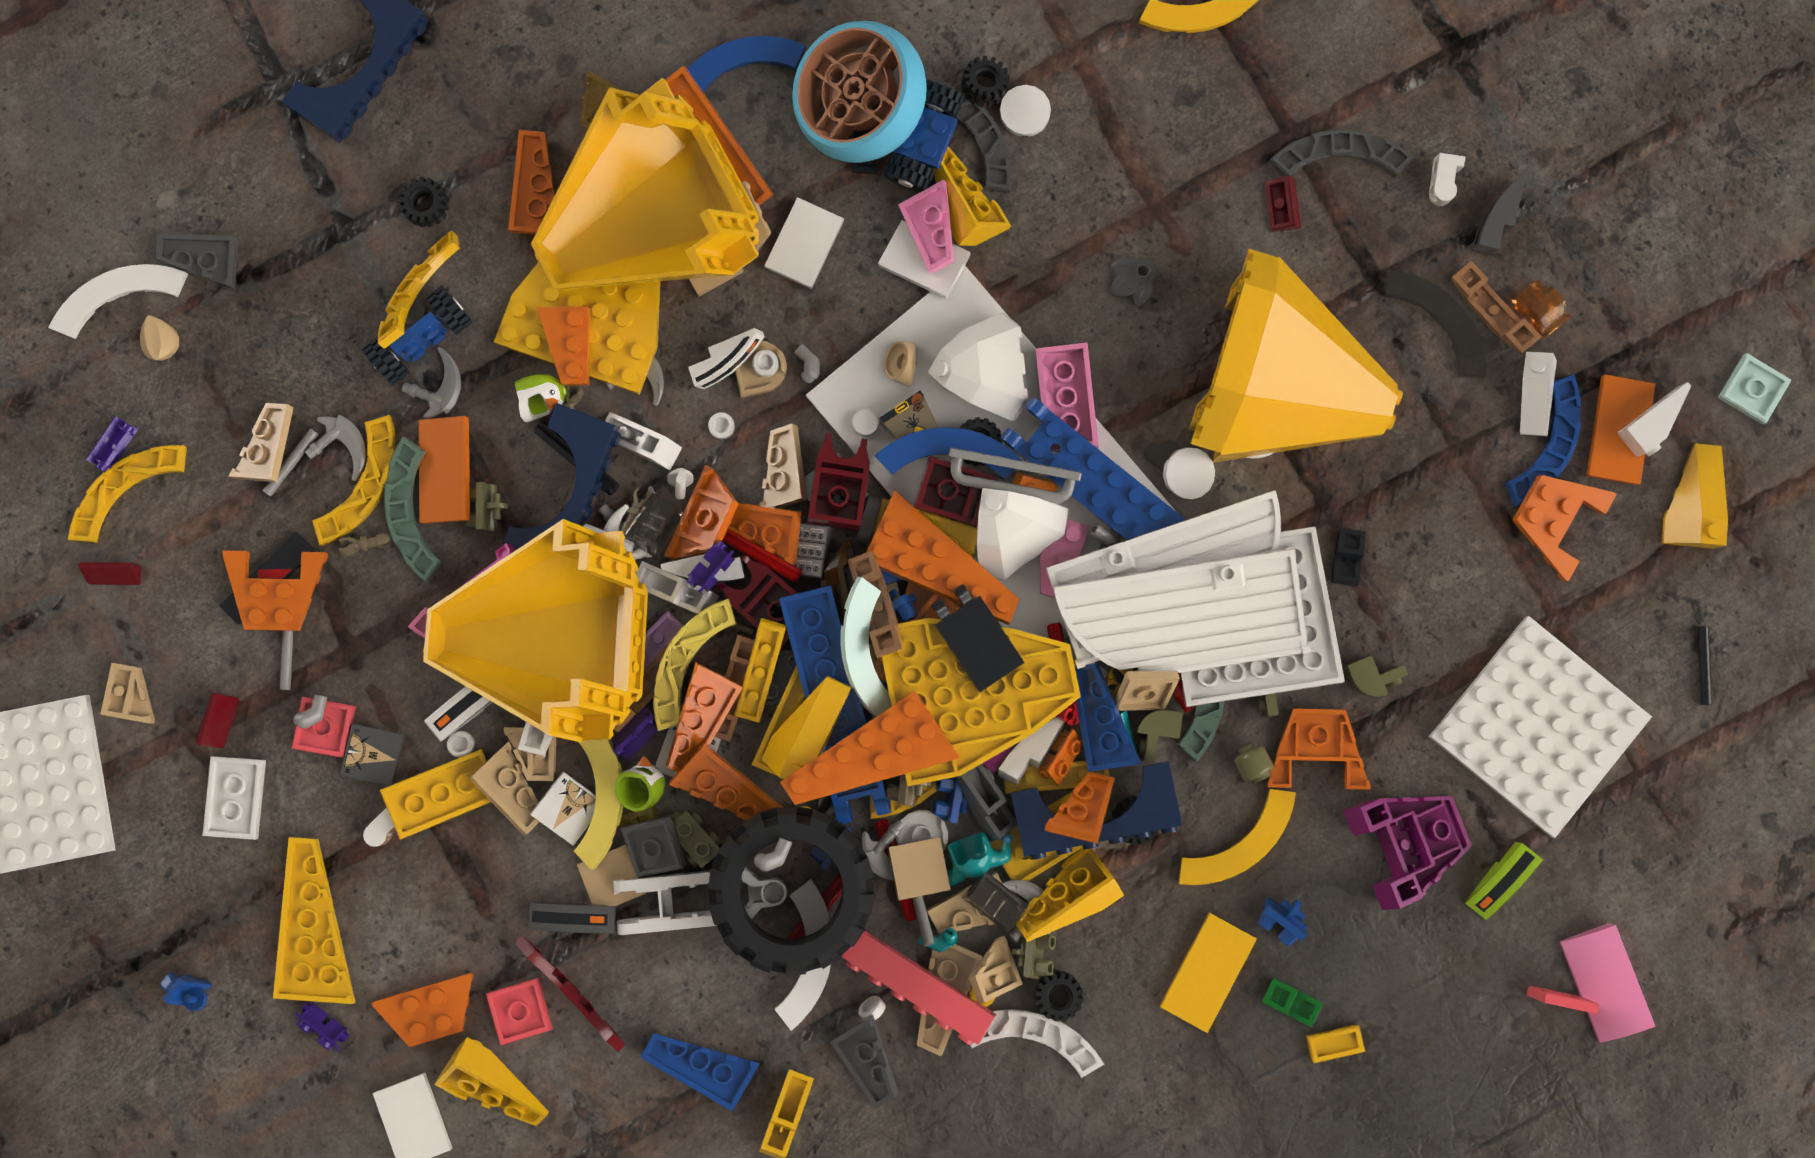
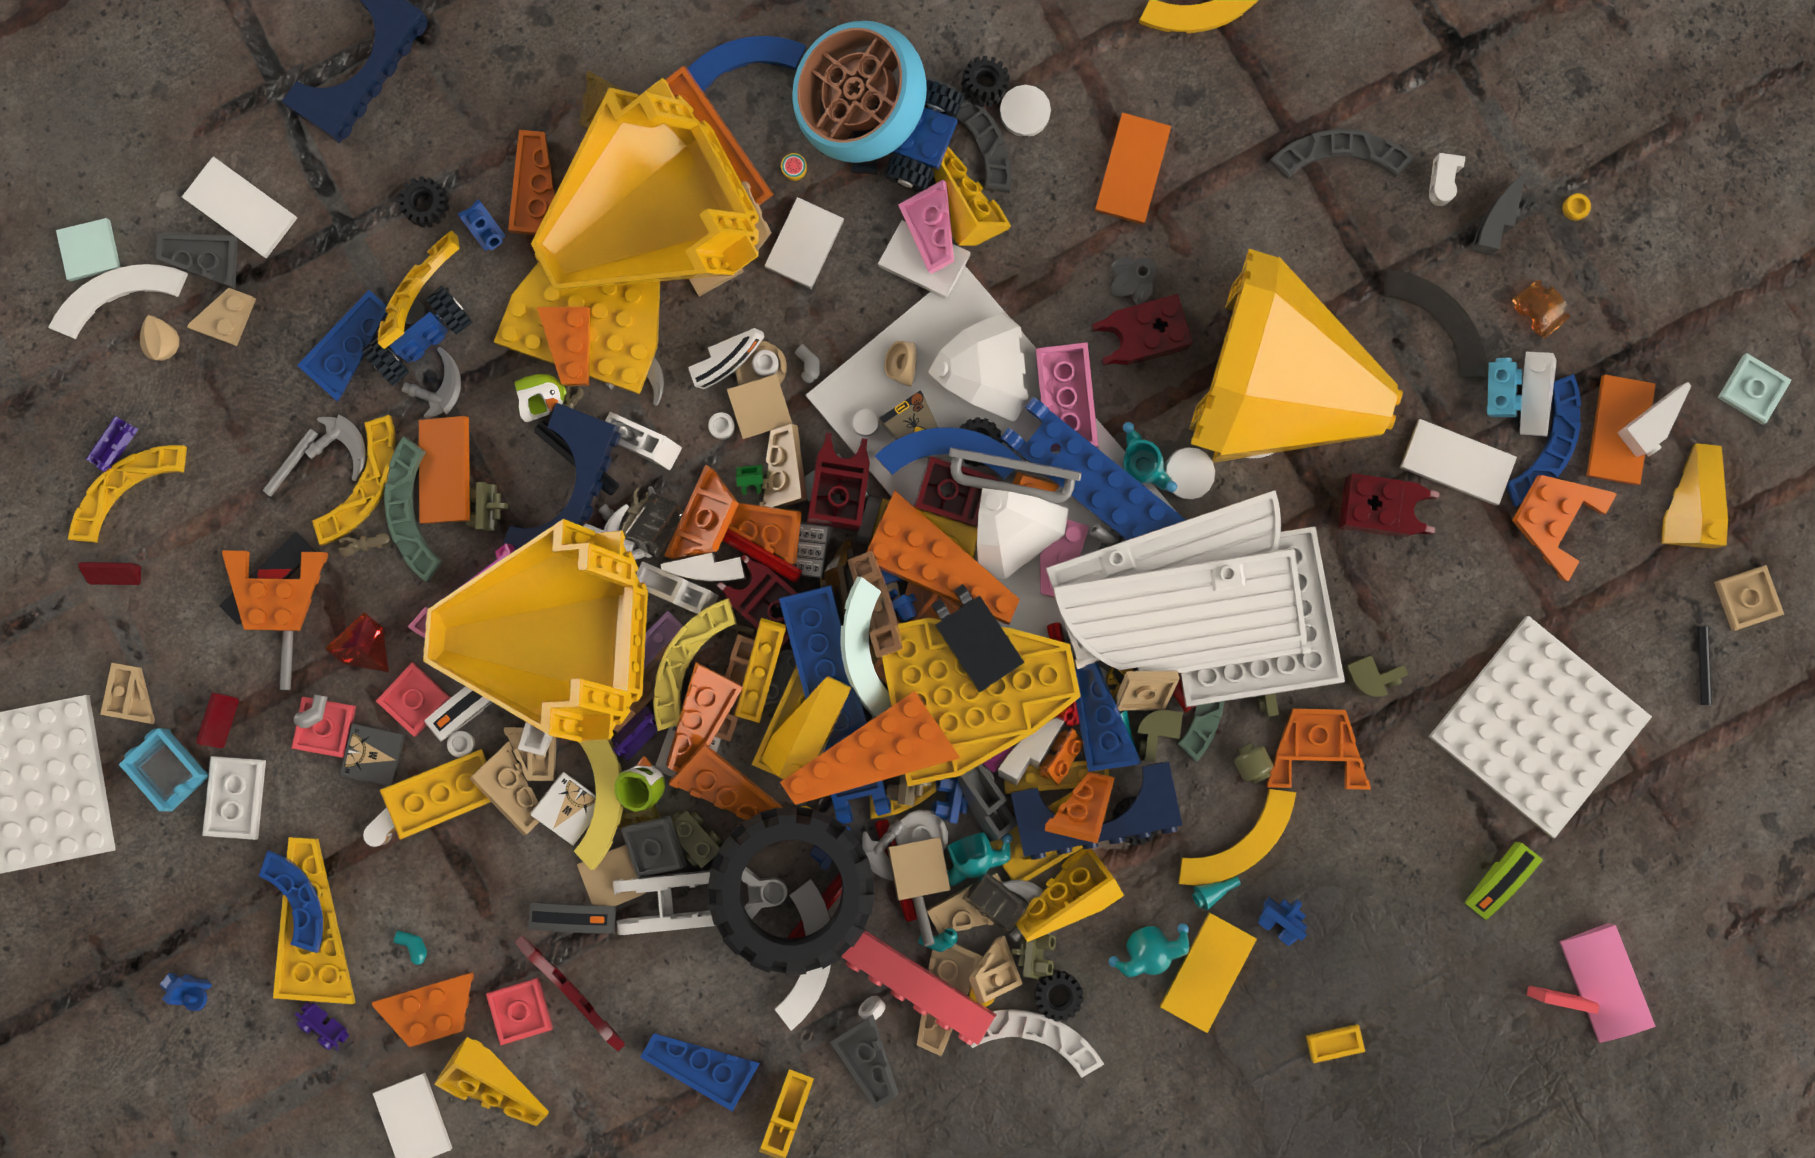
tan wing [229,403,294,482] -> none
white plate [667,468,694,499] -> none
dark purple hinge [686,540,735,593] -> none
light grey arm [754,837,792,872] -> none
green slope [1262,978,1324,1027] -> none
dark red slope [1264,175,1301,232] -> none
black slope [1331,528,1366,587] -> none
magenta wedge [1343,796,1472,910] -> none
medium nougat slope [1451,261,1542,354] -> none
none -> light aqua tile [56,218,121,282]
none -> window [119,728,209,811]
none -> white tile [182,156,297,258]
none -> tan wing [187,288,256,346]
none -> blue tile [259,850,323,953]
none -> blue wing [297,290,387,402]
none -> clear red slope [326,612,389,673]
none -> coral tile [376,662,452,737]
none -> teal arm [394,930,427,965]
none -> blue hips [458,199,506,251]
none -> tan tile [727,373,792,439]
none -> green tile [736,465,764,495]
none -> tile [781,153,807,181]
none -> dark red brick [1091,294,1193,366]
none -> orange tile [1095,112,1171,225]
none -> teal piece [1108,923,1189,977]
none -> teal piece [1123,422,1177,492]
none -> teal cone [1192,876,1241,911]
none -> dark red brick [1339,473,1440,537]
none -> white tile [1400,419,1517,506]
none -> medium azure brick [1487,358,1523,417]
none -> yellow tile [1562,193,1591,221]
none -> tan tile [1714,565,1784,631]

